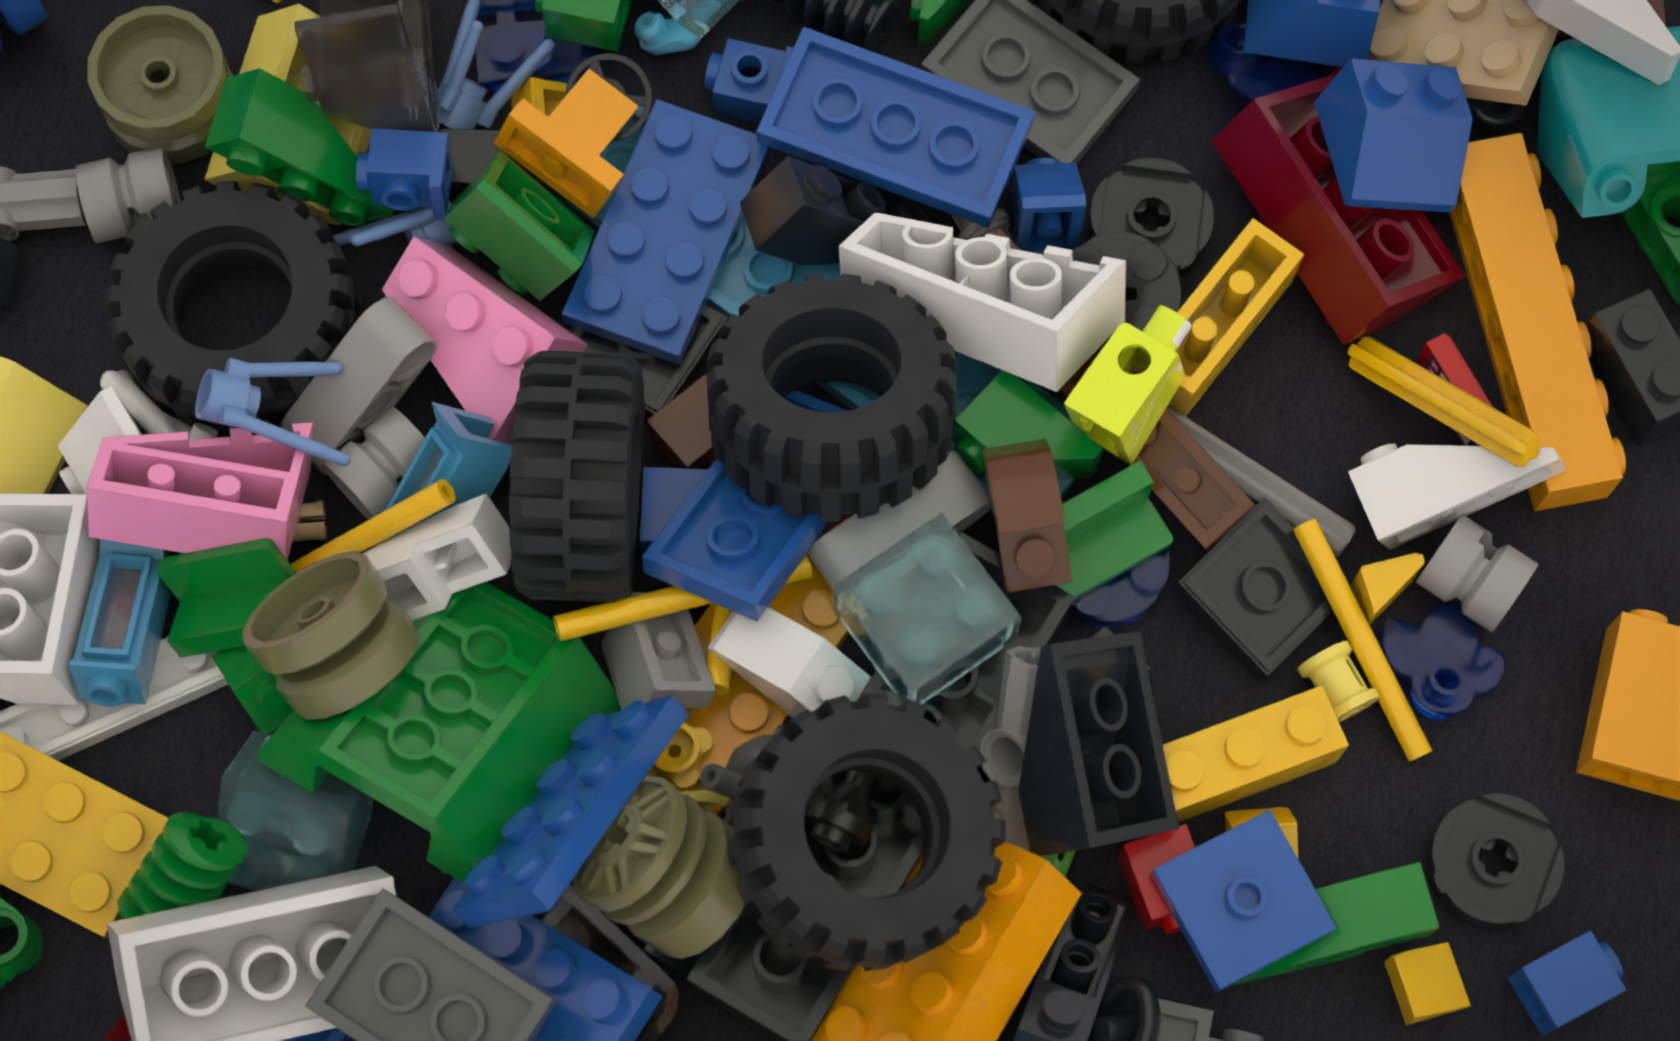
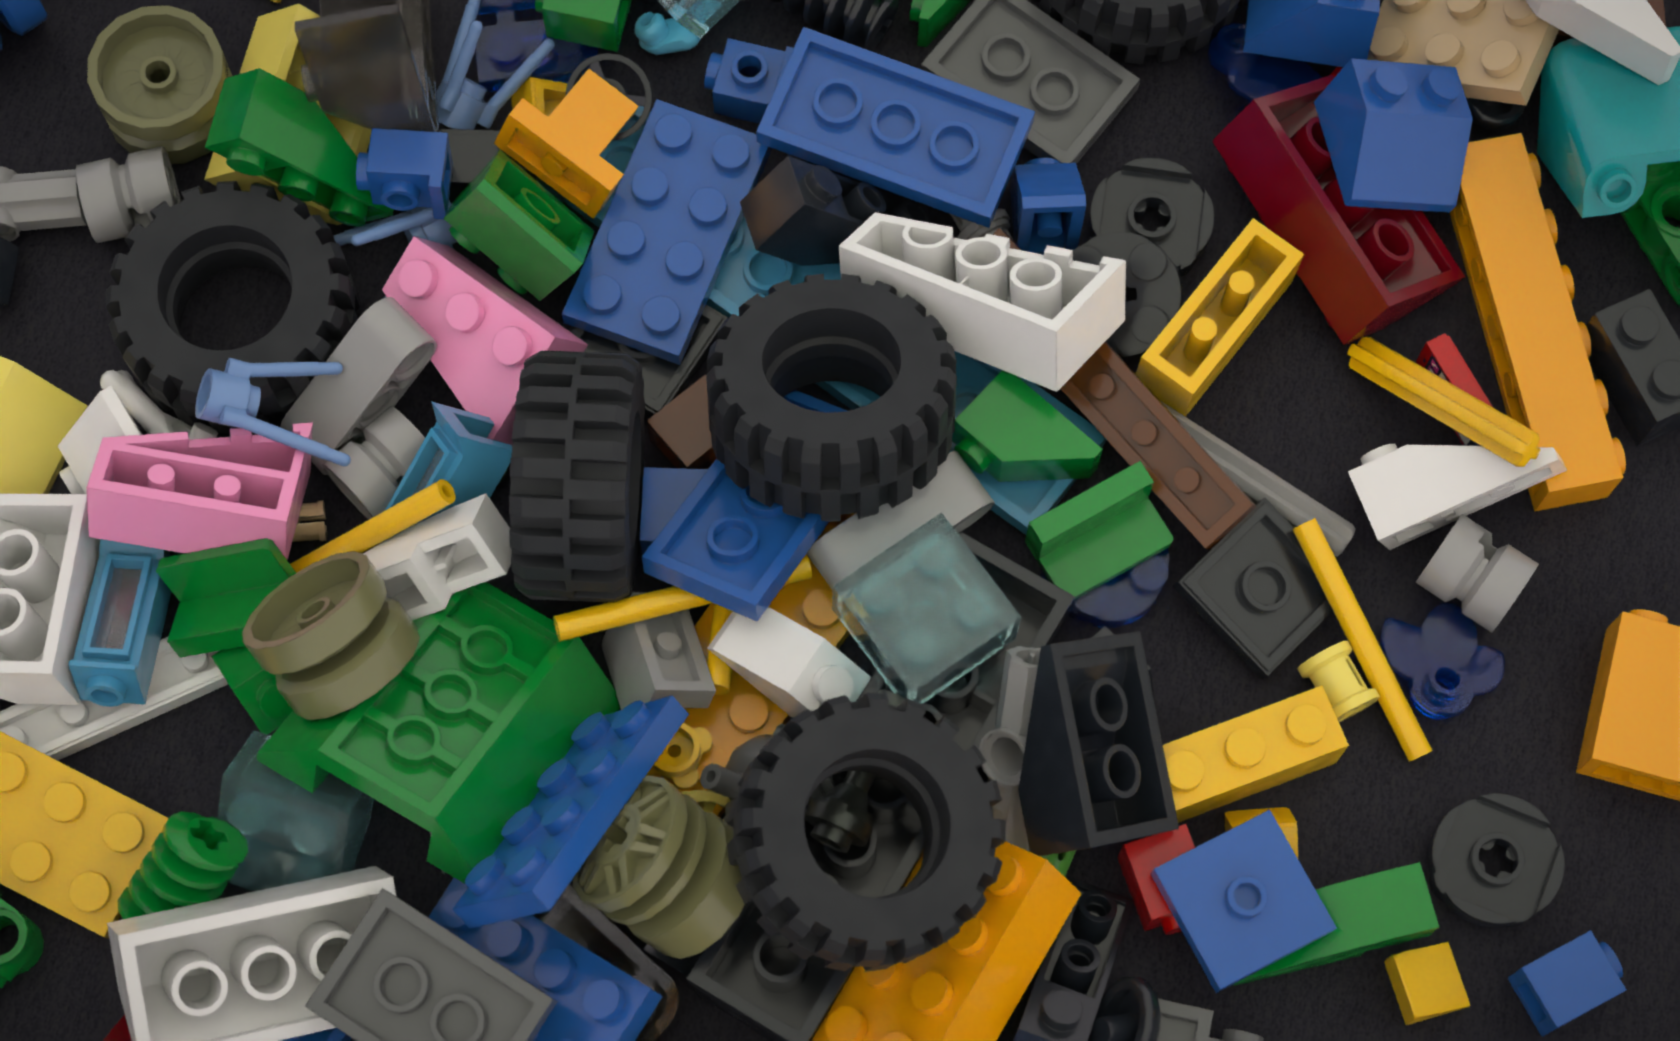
reddish brown brick [981,439,1072,593] -> none
neon yellow torso [1064,305,1192,465] -> none
yellow slope [1350,552,1425,625] -> none

